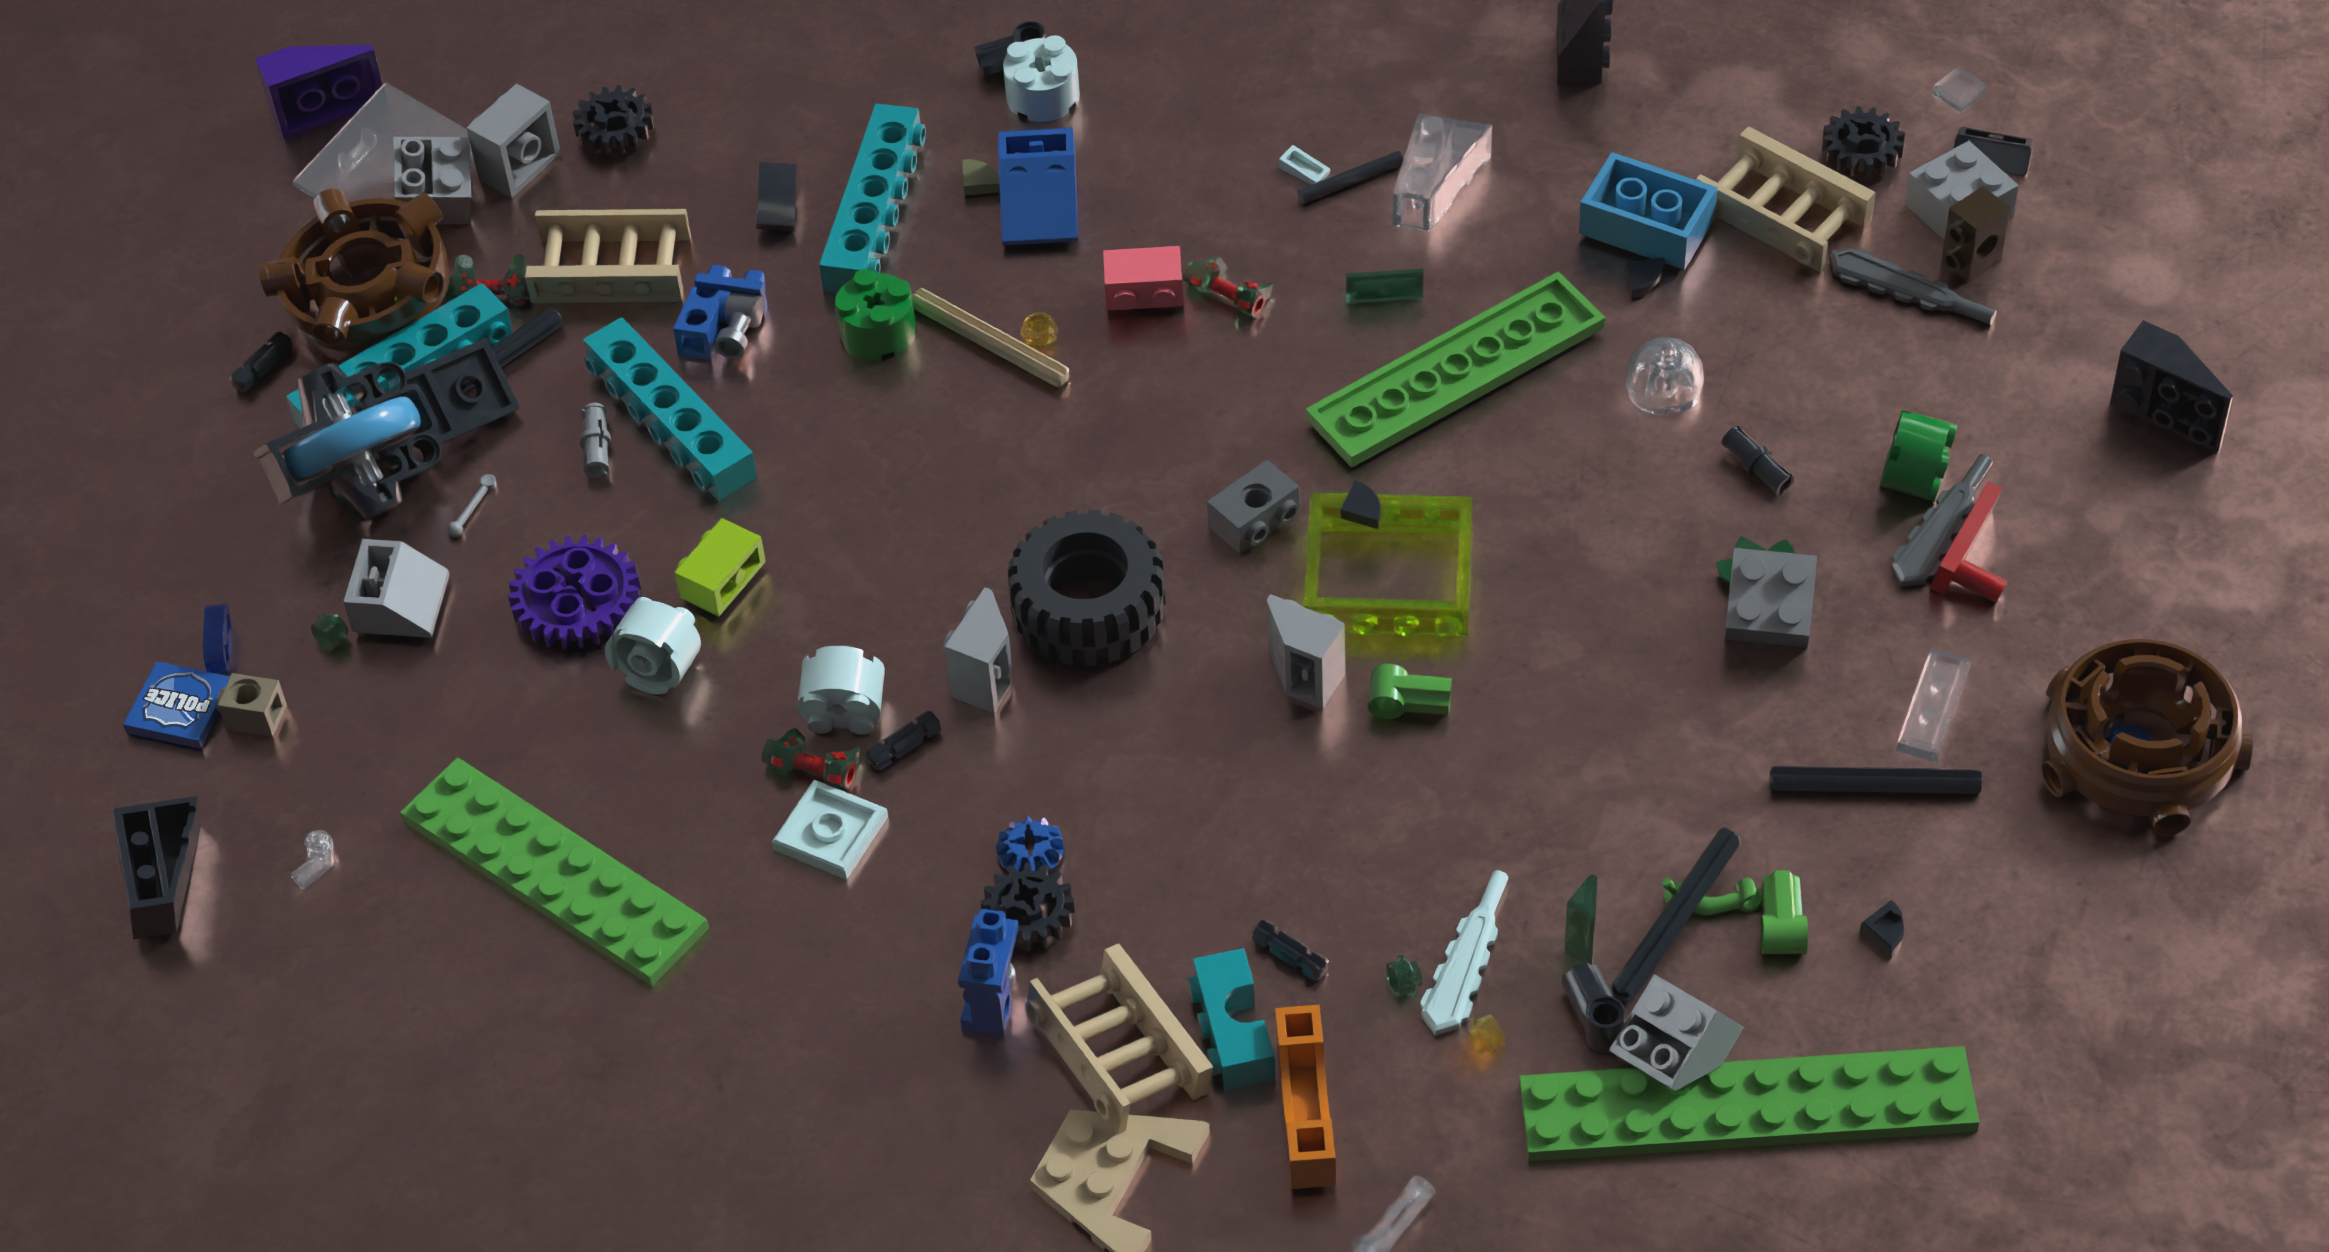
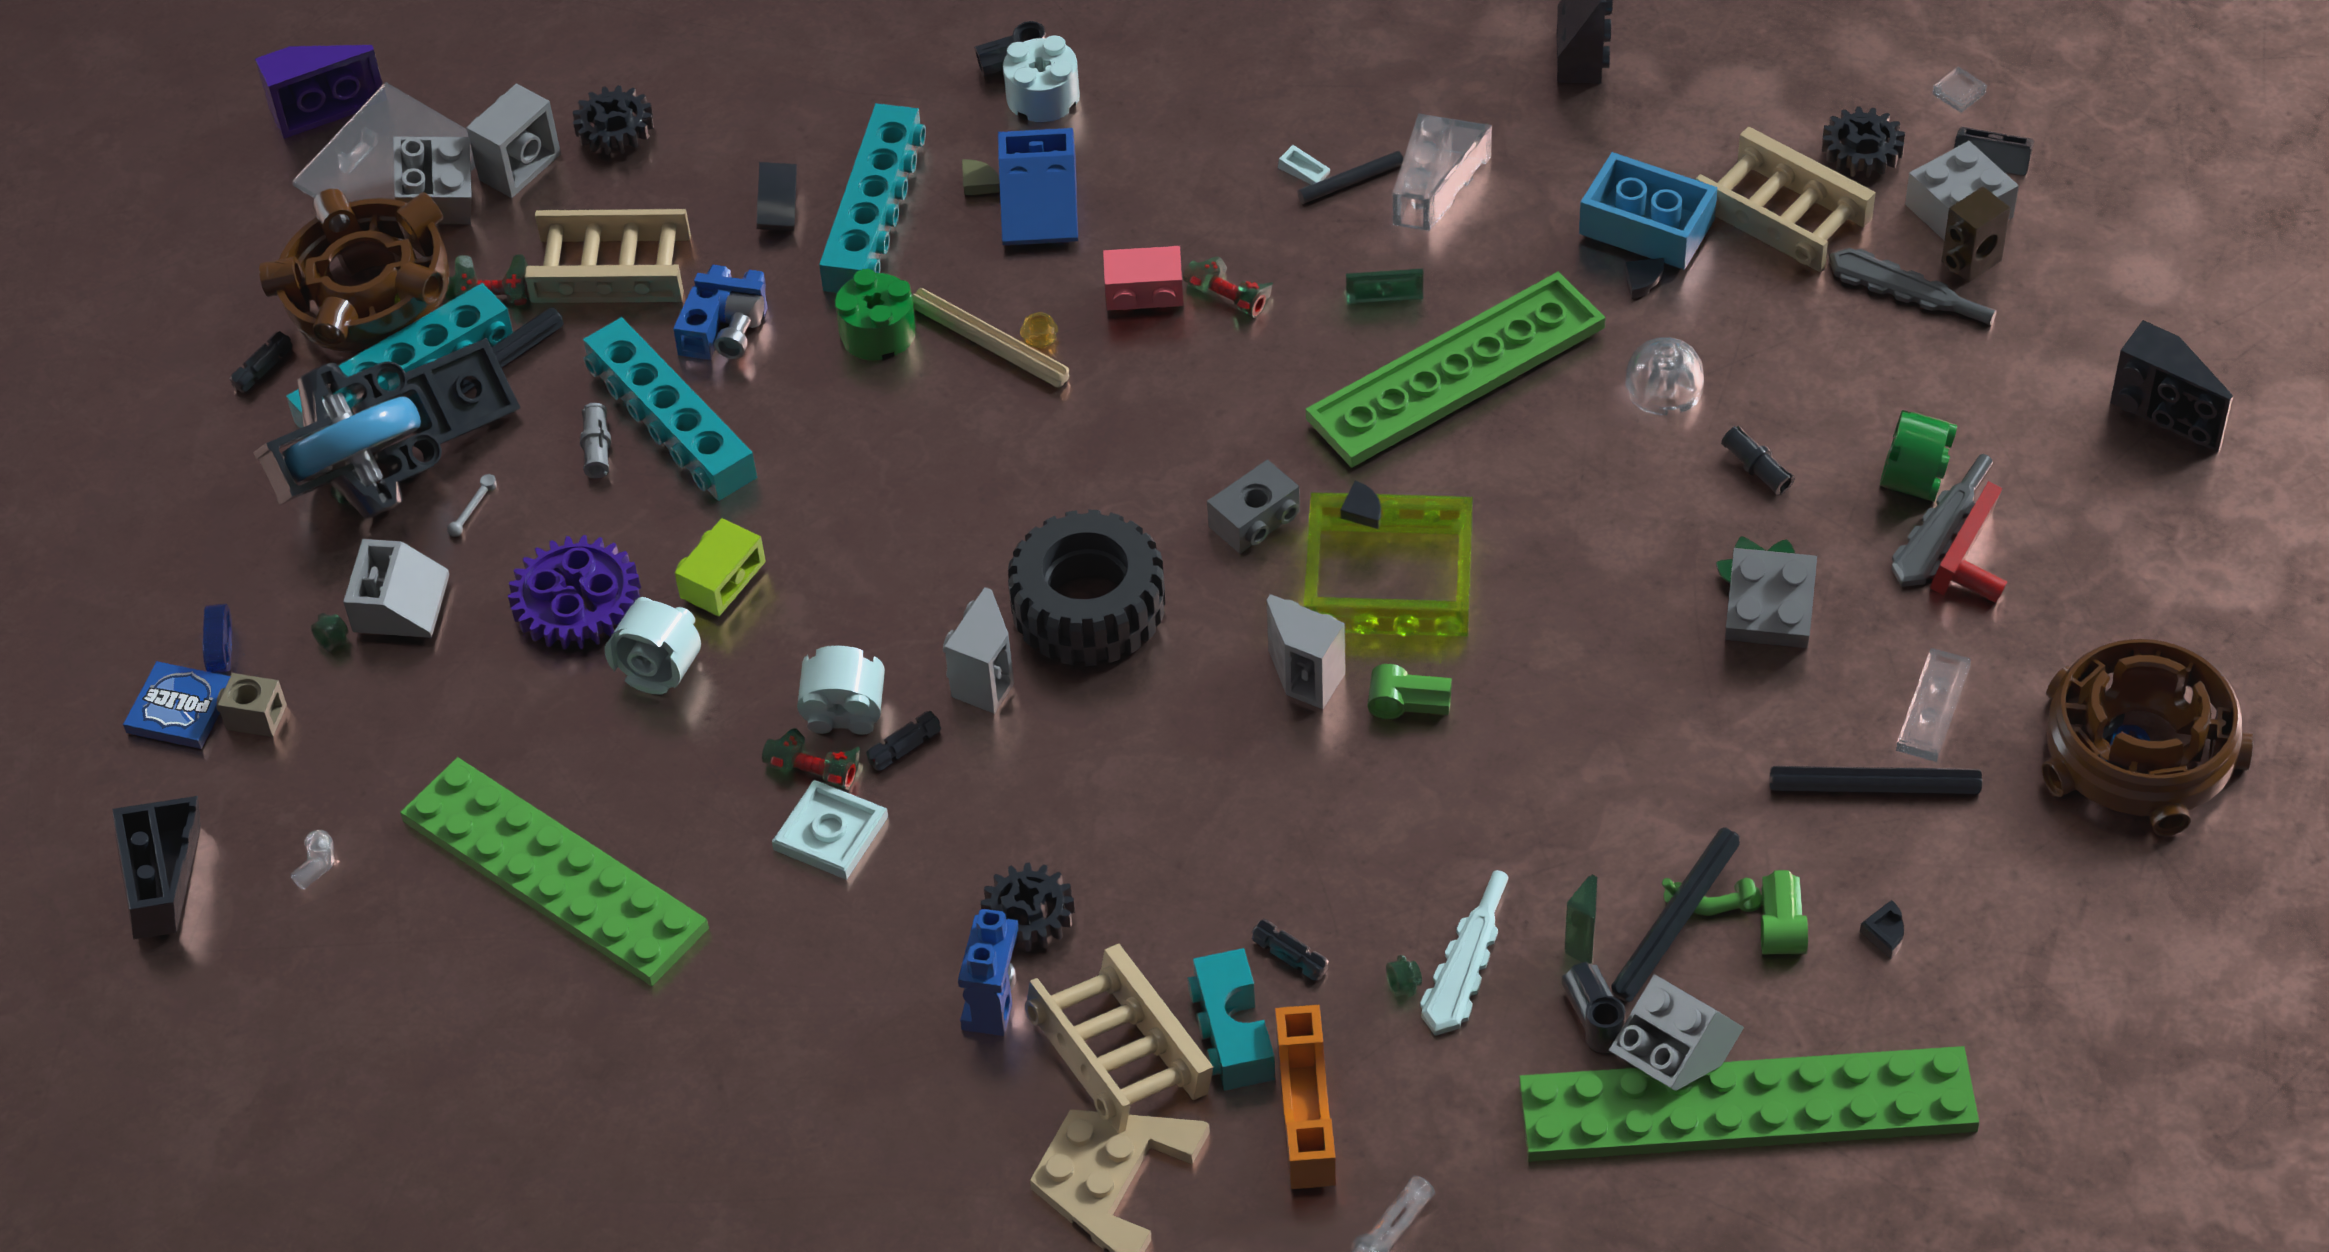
blue gear [996,815,1064,872] -> none
clear yellow plate [1467,1014,1507,1056] -> none

